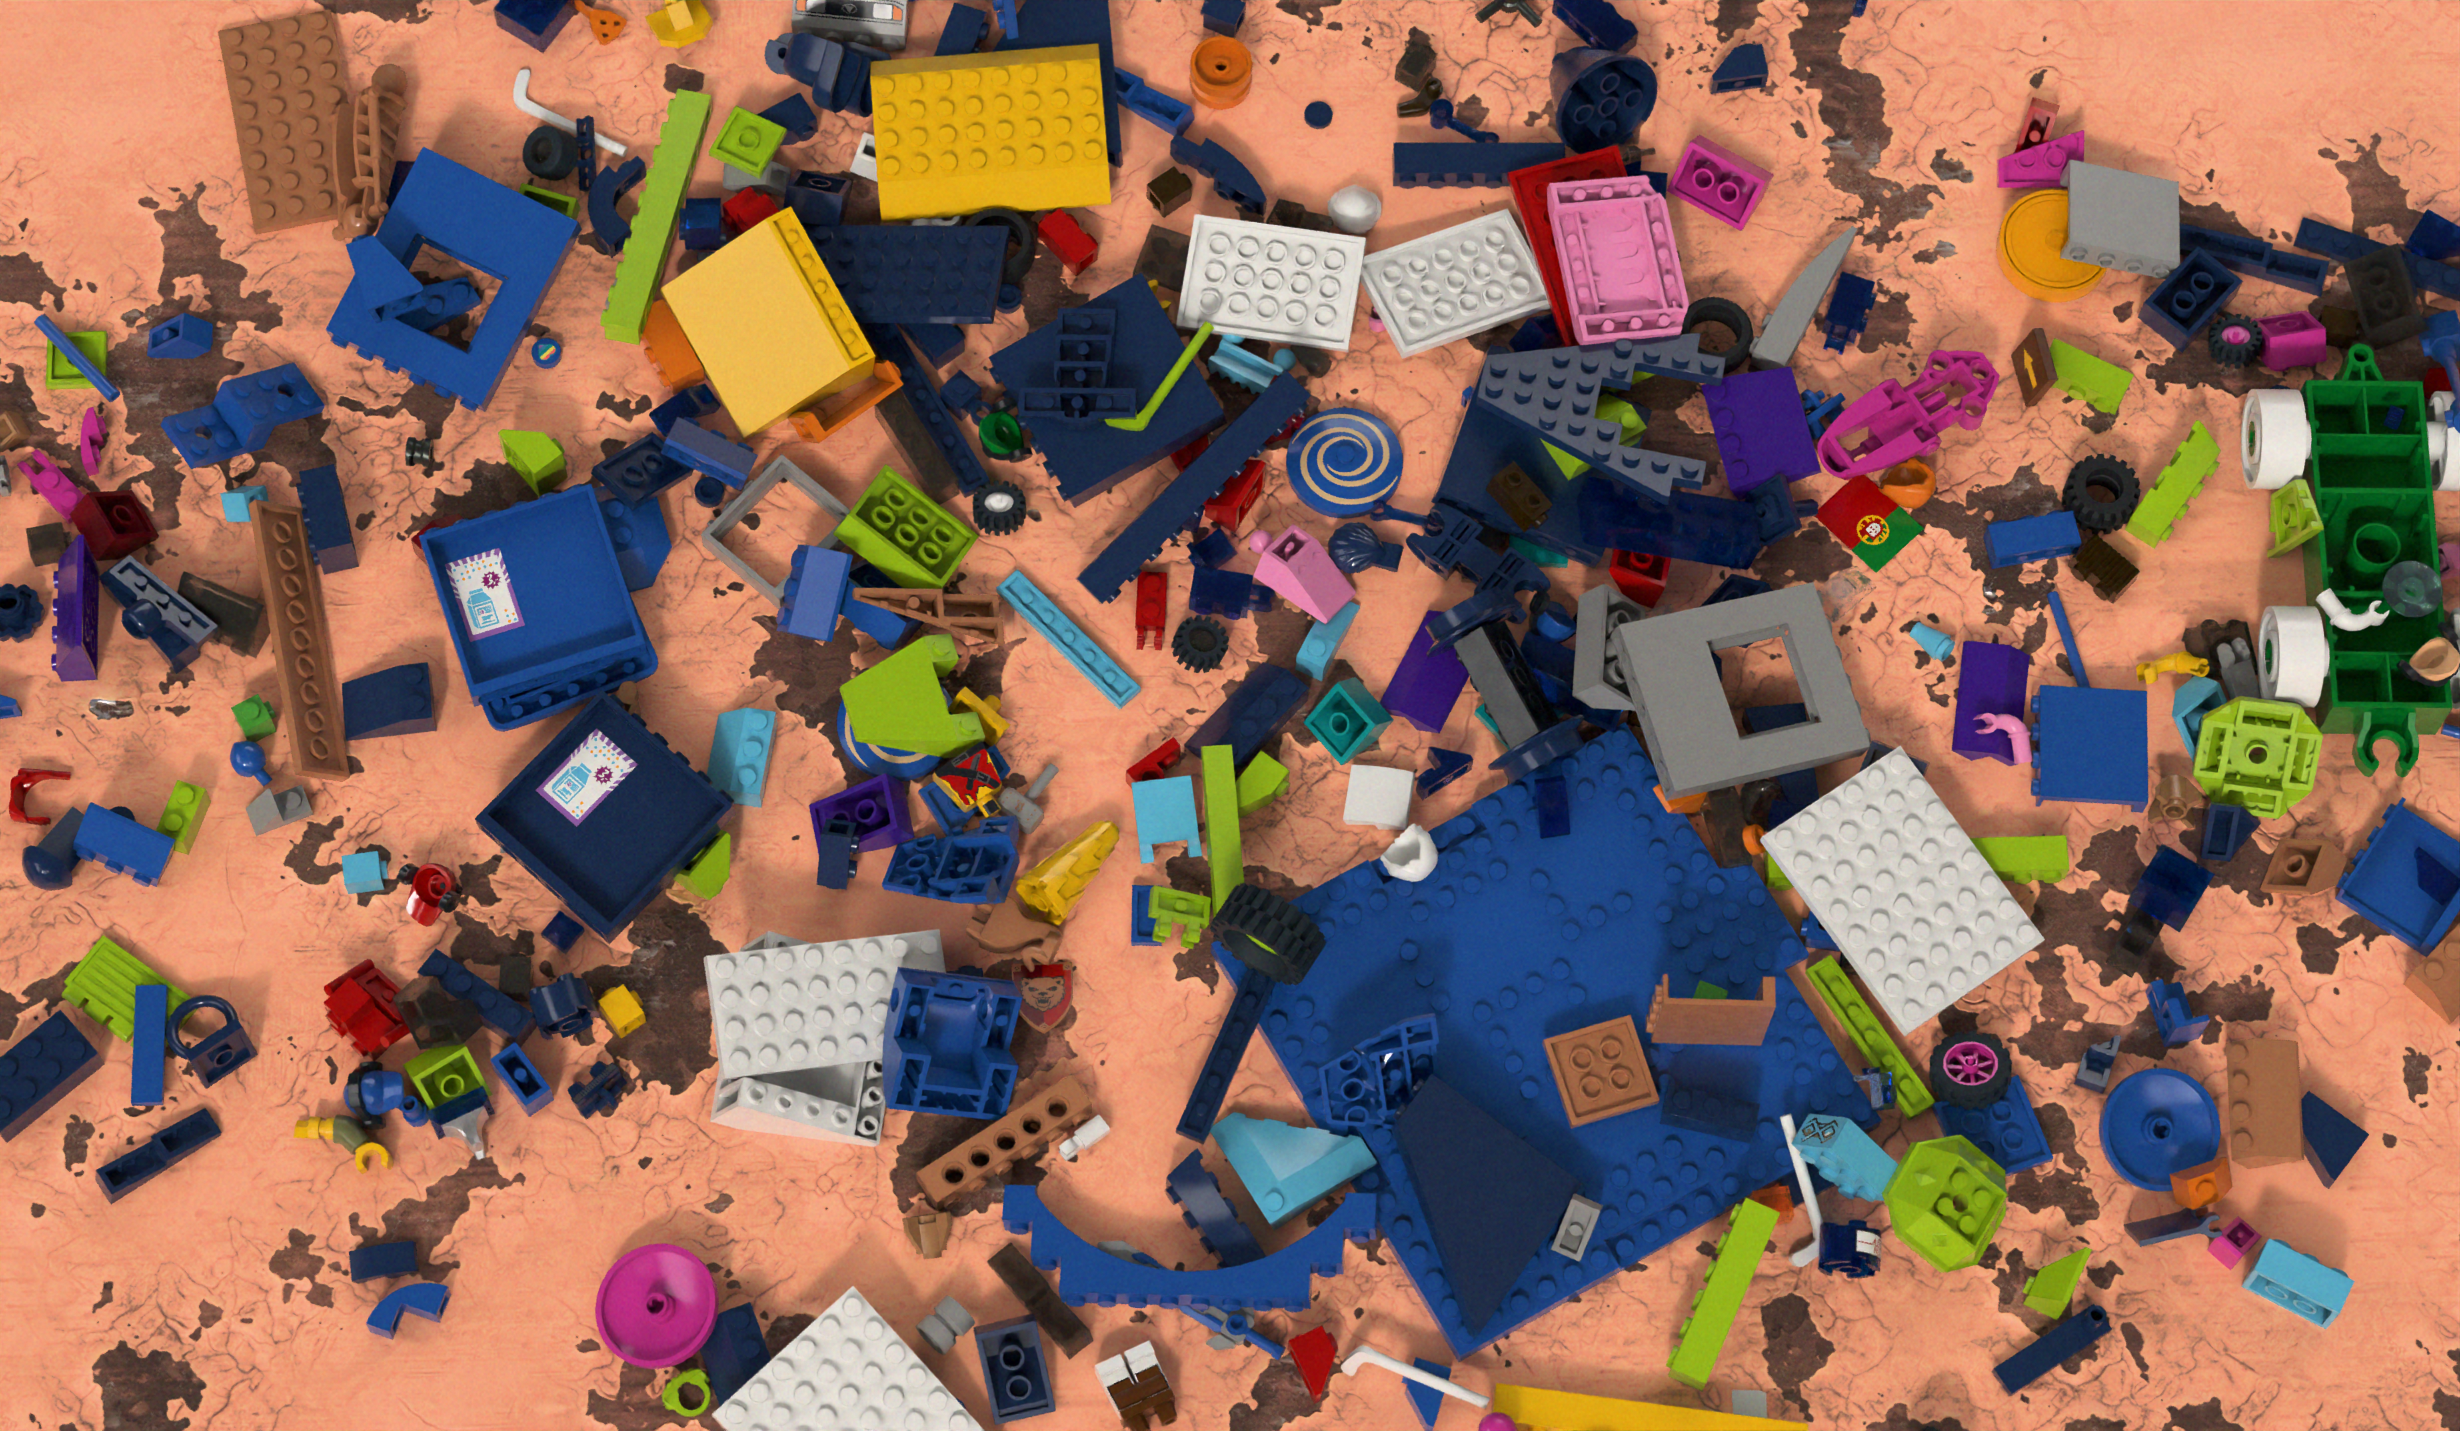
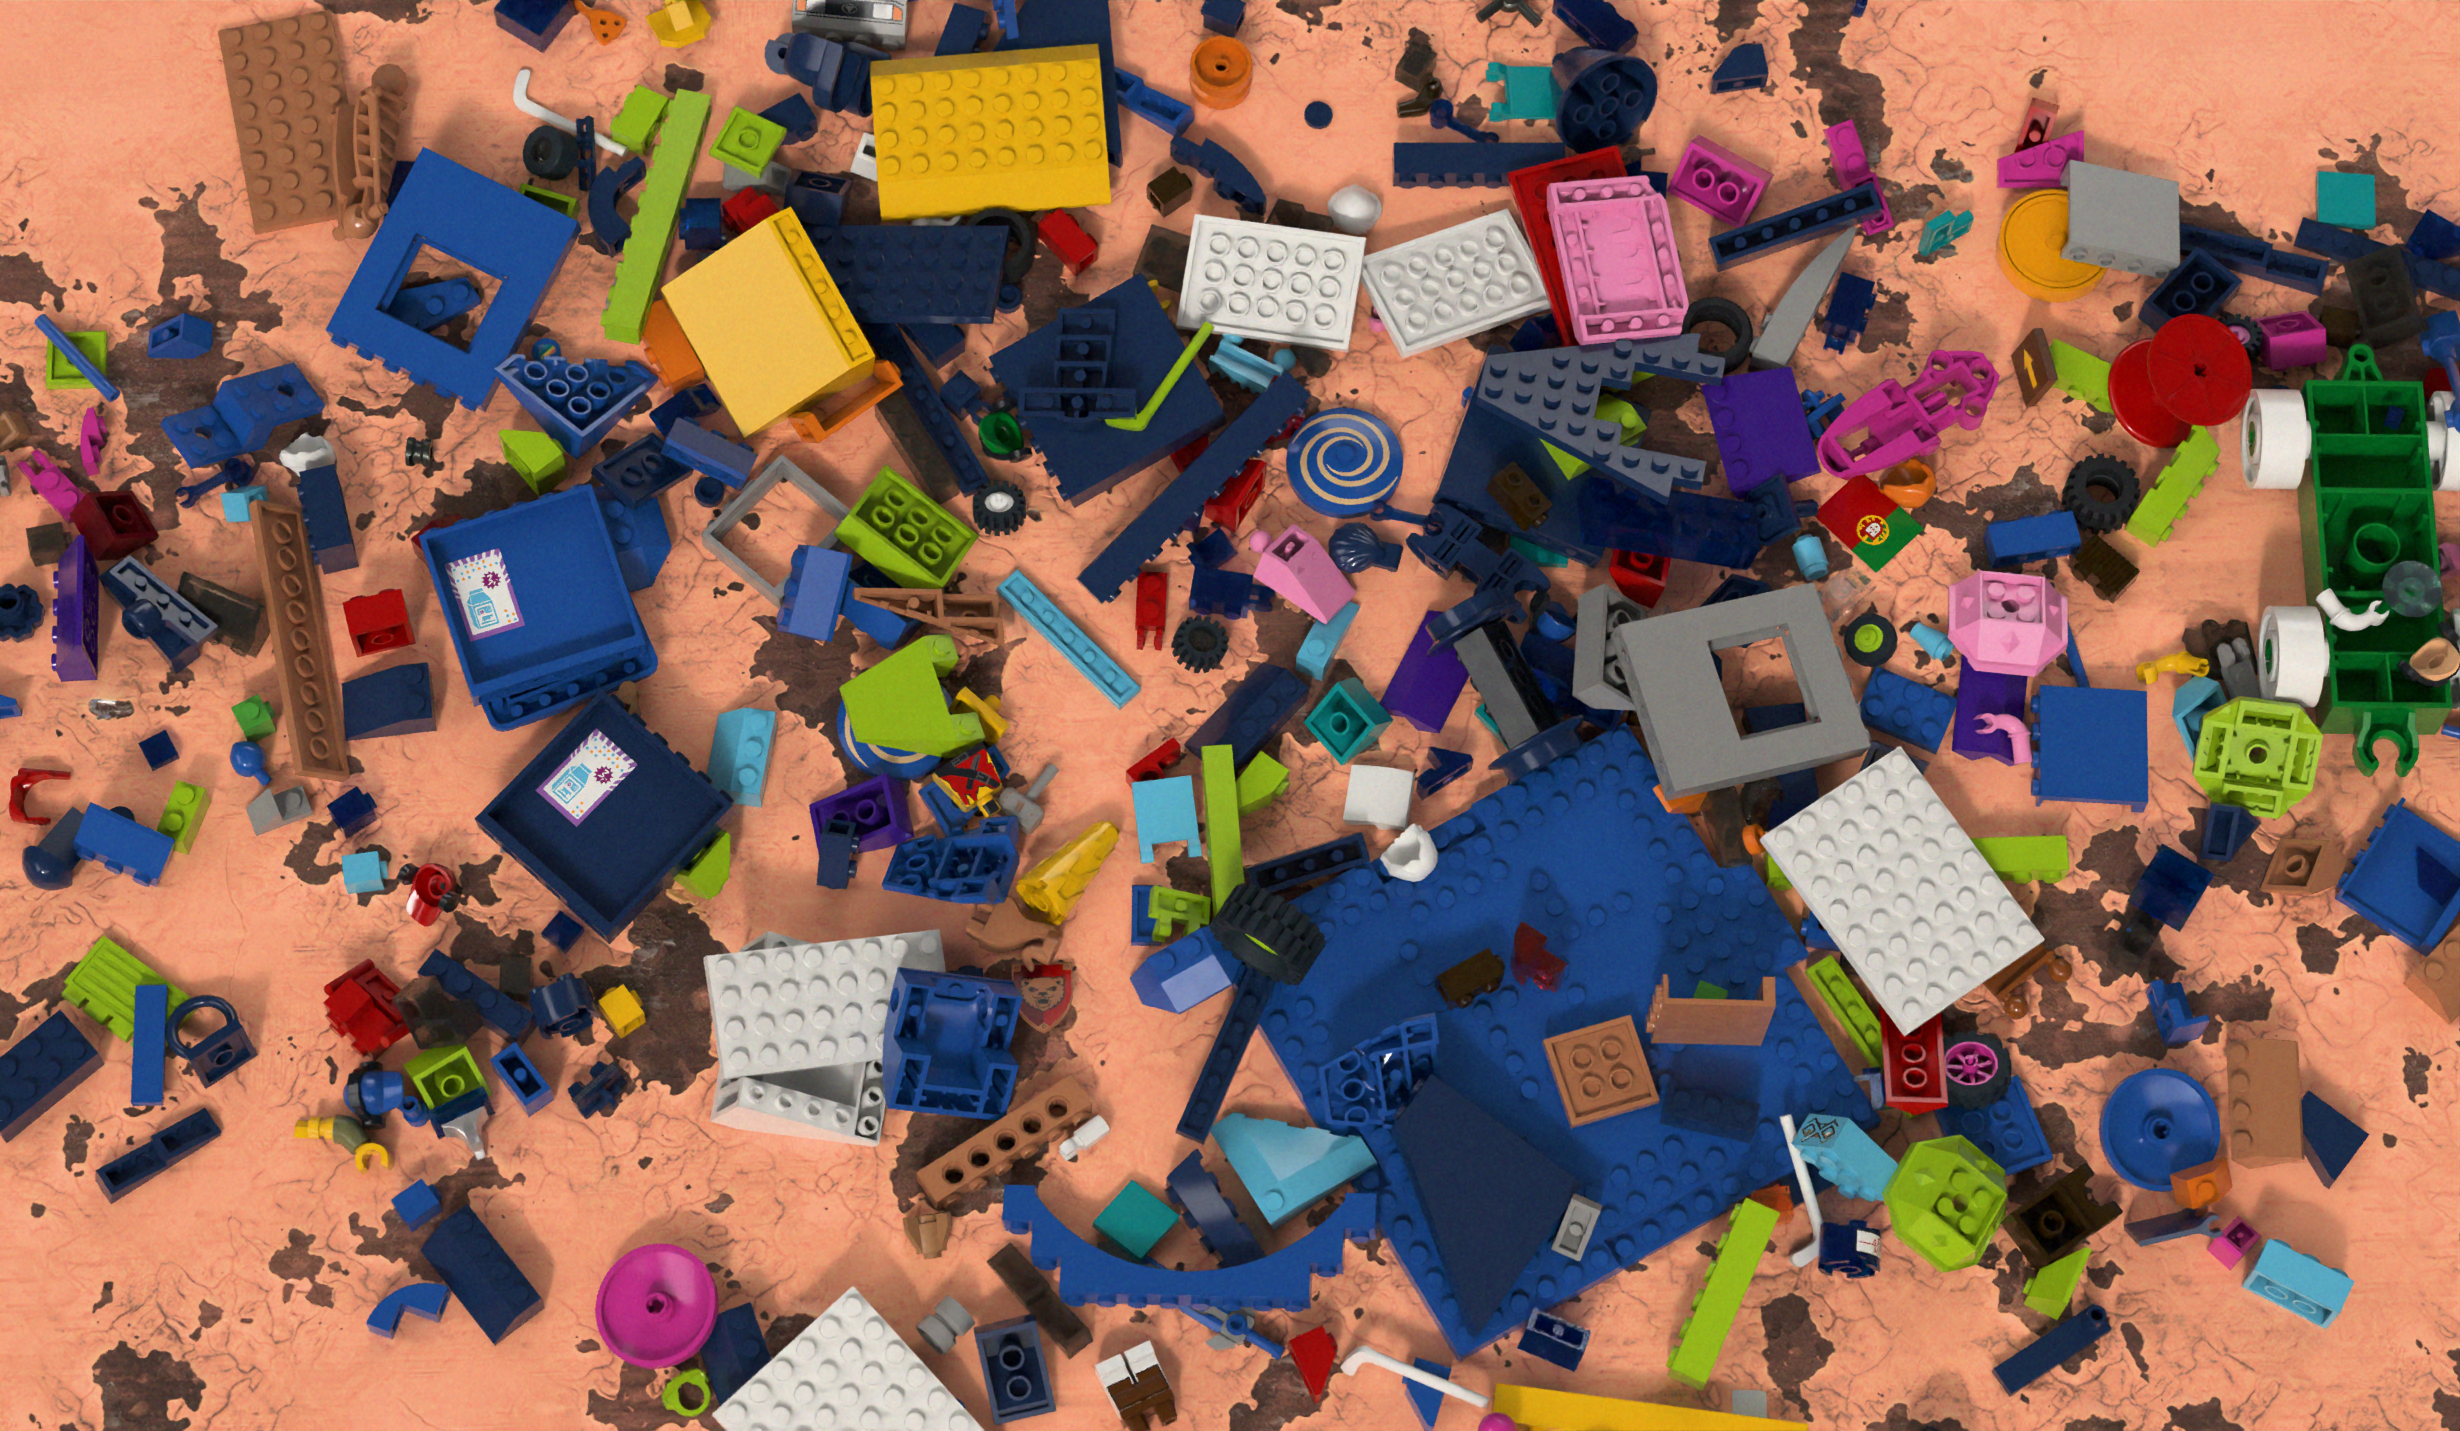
blue slope [346,234,432,323] -> none
dark blue slope [349,1241,419,1284] -> none
clear blue slope [1532,775,1571,839] -> none
dark blue slope [2074,1035,2121,1094] -> none
medium nougat brick [2148,774,2202,829] -> none
lime wing [2267,479,2324,558] -> none
none -> clear blue tile [138,730,180,771]
none -> clear blue brick [175,458,254,509]
none -> white hair [279,432,336,477]
none -> clear blue brick [327,786,377,839]
none -> red brick [342,588,416,658]
none -> blue brick [391,1178,443,1232]
none -> dark blue slope [420,1204,545,1346]
none -> blue slope [494,354,659,460]
none -> lime brick [610,84,669,157]
none -> teal tile [1092,1180,1180,1263]
none -> blue wedge [1130,925,1243,1014]
none -> dark blue brick [1243,832,1370,892]
none -> dark brown brick [1435,947,1506,1011]
none -> teal flag [1485,62,1555,122]
none -> clear red brick [1510,921,1567,993]
none -> clear blue brick [1517,1308,1591,1372]
none -> dark blue brick [1708,182,1882,273]
none -> medium azure brick [1792,534,1829,580]
none -> dark pink slope [1823,119,1895,236]
none -> black wheel [1844,614,1898,667]
none -> blue plate [1860,666,1957,754]
none -> red slope [1879,1004,1948,1115]
none -> teal tile [1918,210,1974,257]
none -> bright pink piece [1948,570,2068,677]
none -> dark orange gear [1982,944,2072,1020]
none -> dark brown brick [2001,1163,2123,1273]
none -> red piece [2108,314,2252,449]
none -> teal tile [2316,171,2376,230]

